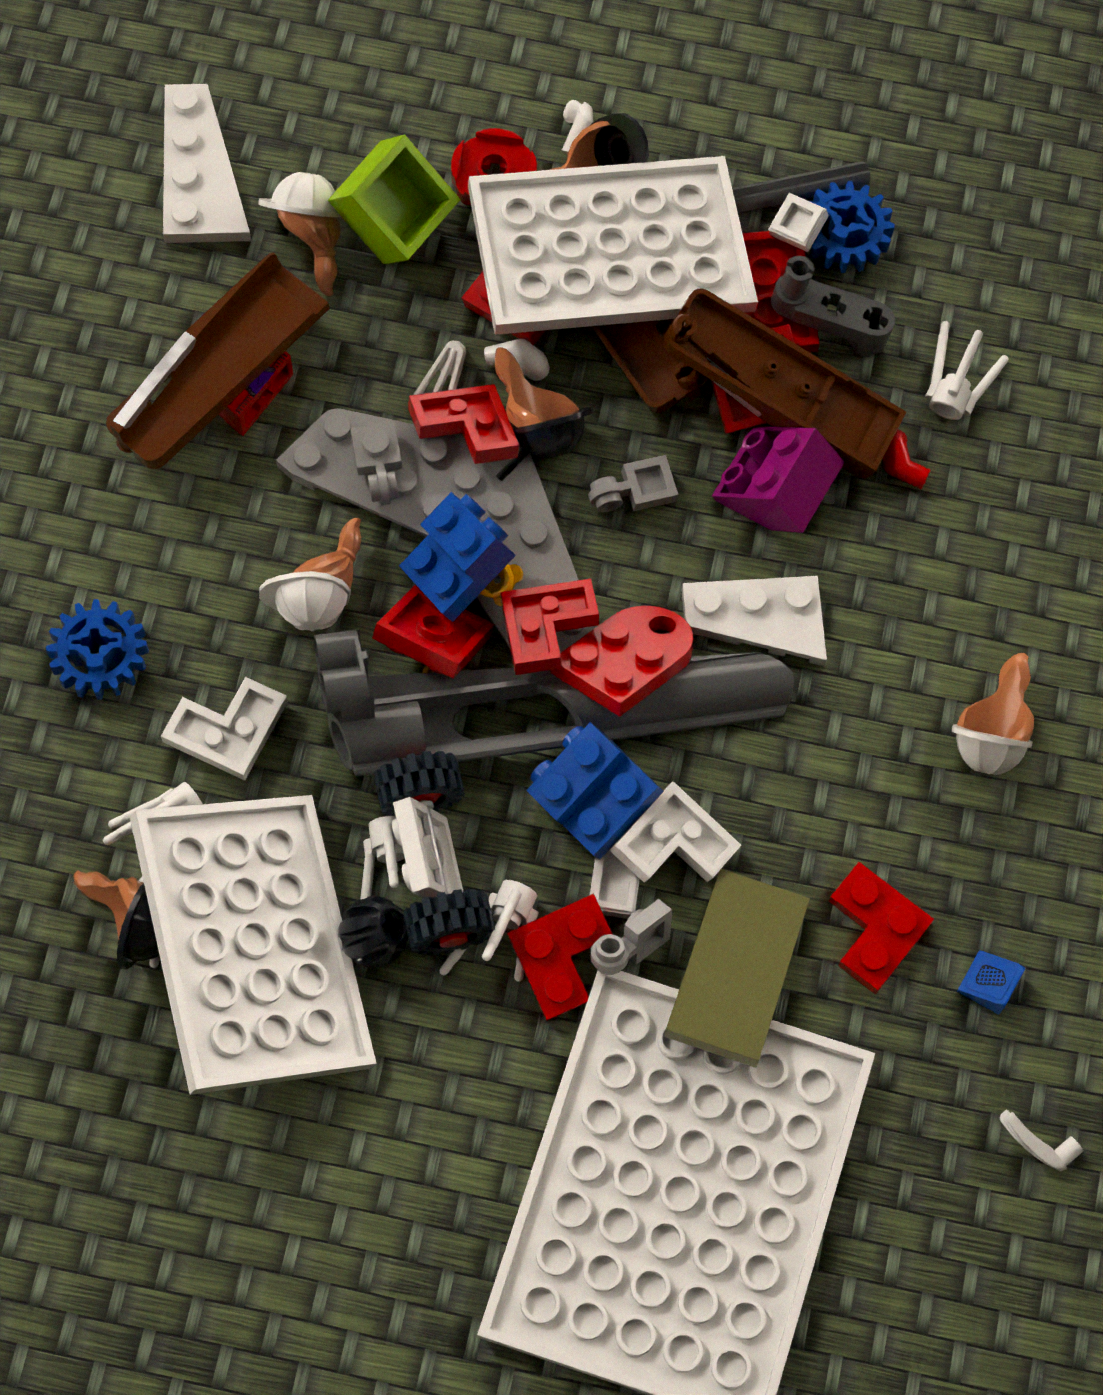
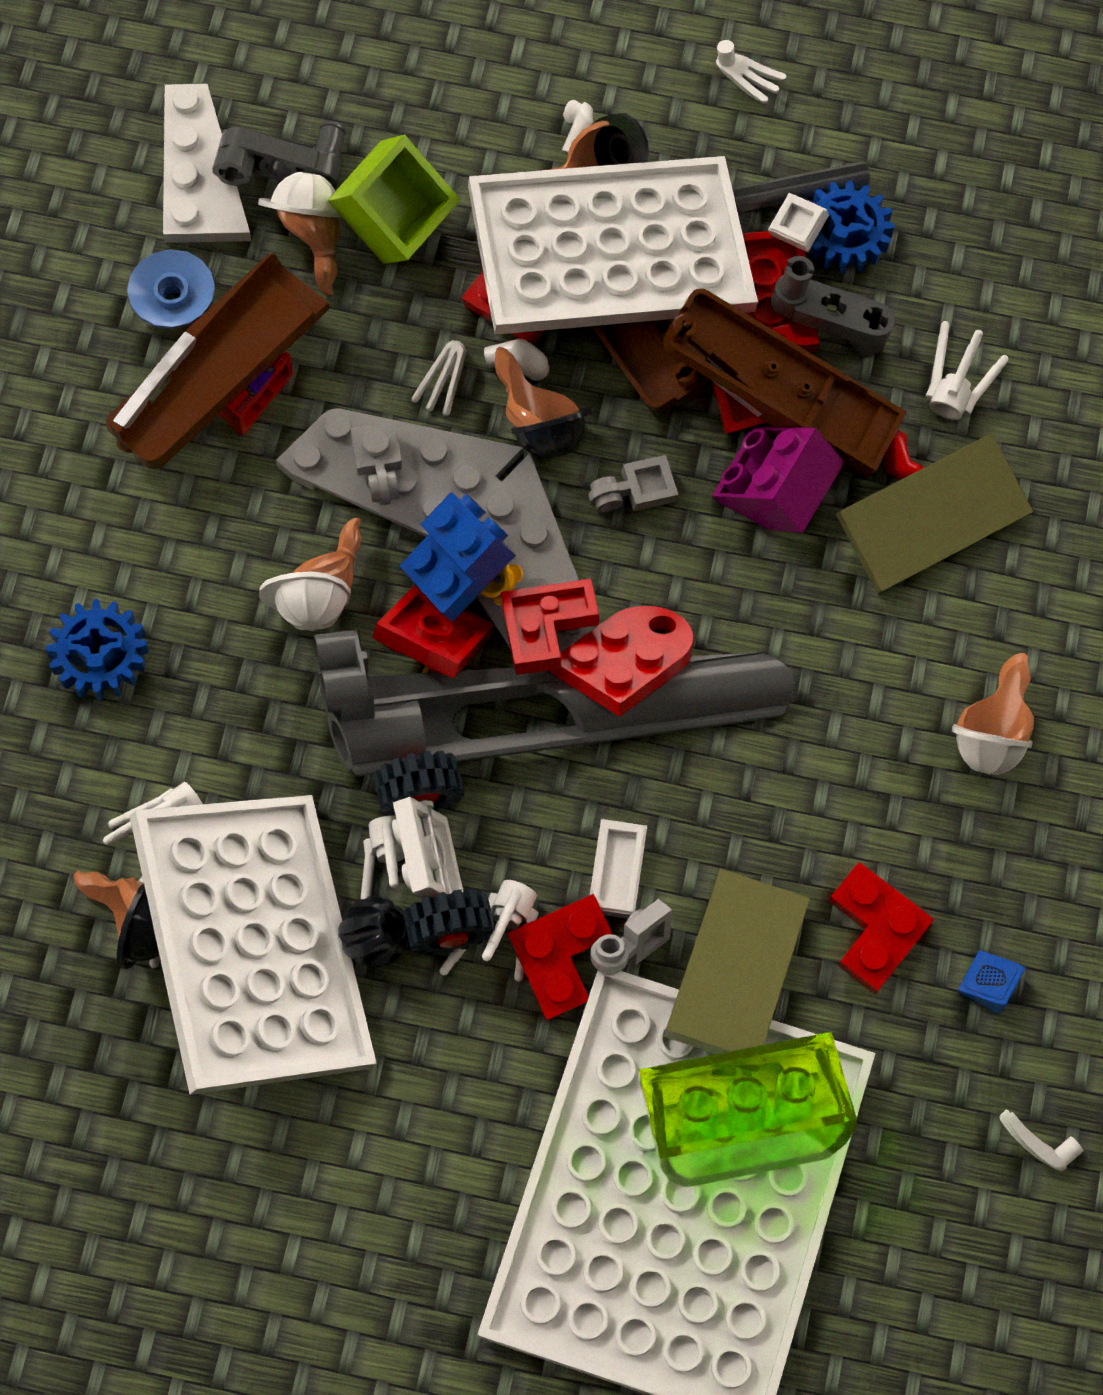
white plate [161,677,288,780] -> none
red plate [408,384,519,464] -> none
red plate [451,128,537,205] -> none
blue plate [526,722,664,860] -> none
white plate [610,781,741,882] -> none
white wing [682,576,827,667] -> none
none -> medium blue dish [127,249,215,330]
none -> dark grey beam [212,121,347,189]
none -> clear neon green windscreen [638,1032,857,1187]
none -> white piece [716,40,786,104]
none -> olive tile [836,433,1033,594]

